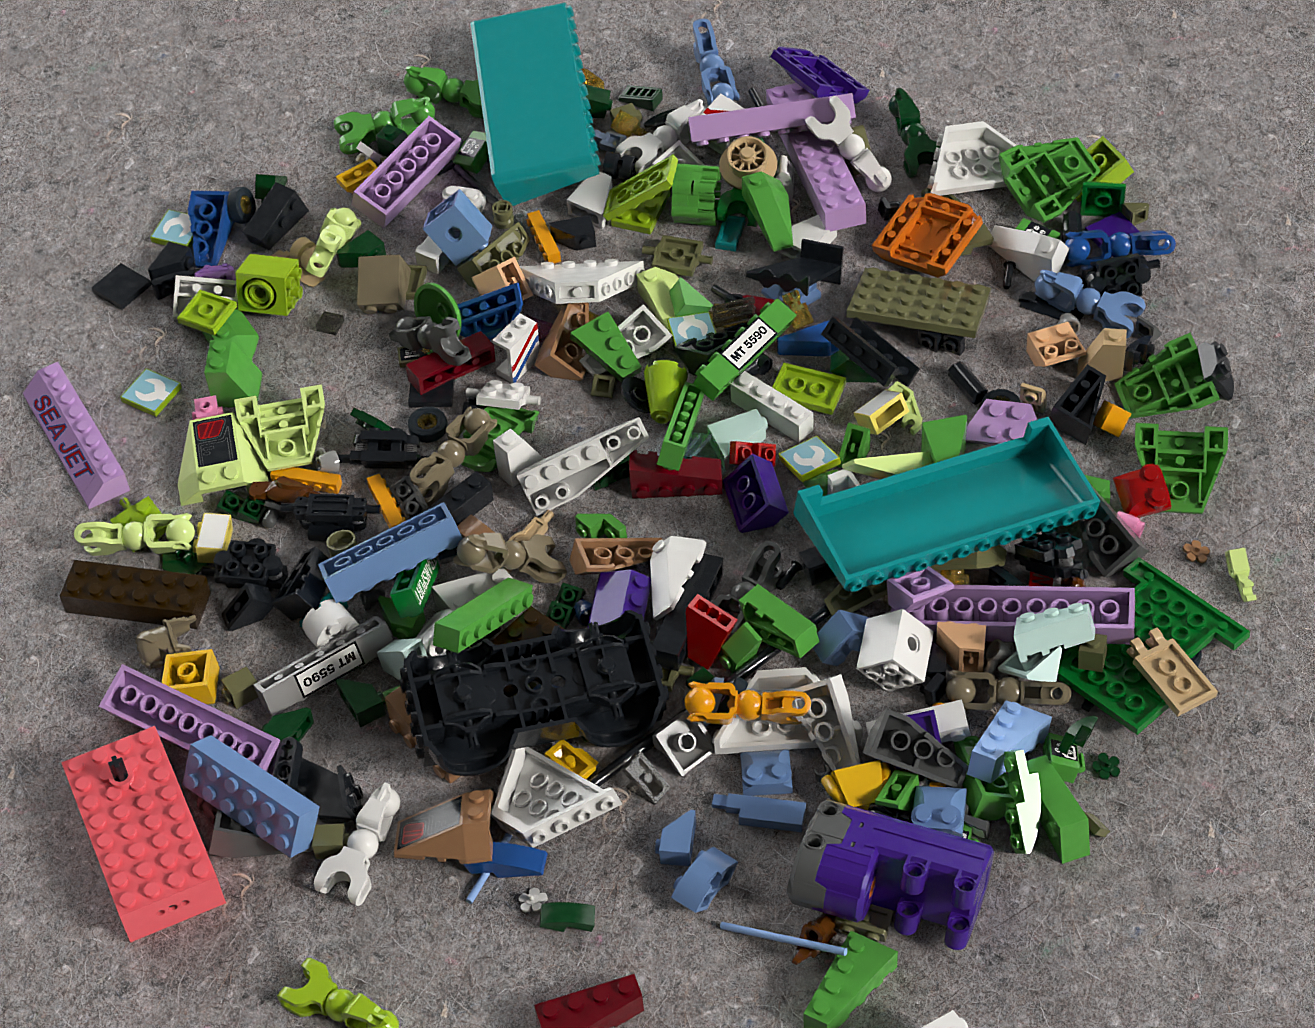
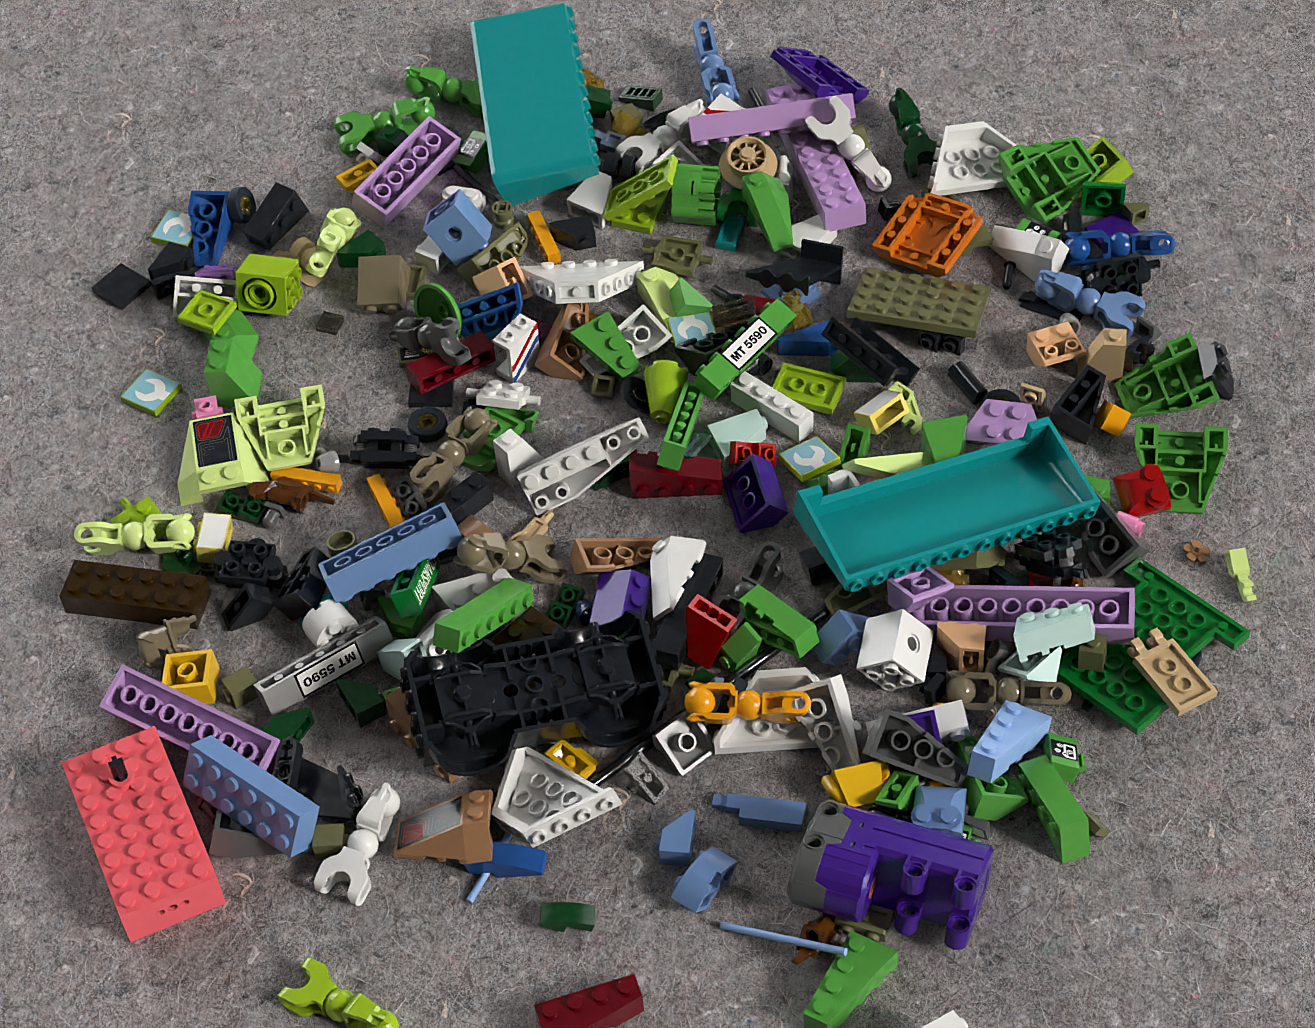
lavender slope [23,362,130,509] -> none
dark green slope [255,174,287,203] -> none
black piece [280,494,381,541] -> none
dark green plate [350,407,392,431] -> none
white plant [519,888,548,913] -> none
bright green slope [575,514,627,538] -> none
medium blue slope [740,749,793,796] -> none
black piece [776,560,803,590] -> none
slope [1004,750,1041,854] -> none
dark green slope [1058,715,1098,755] -> none
dark green plant [1092,753,1120,780] -> none

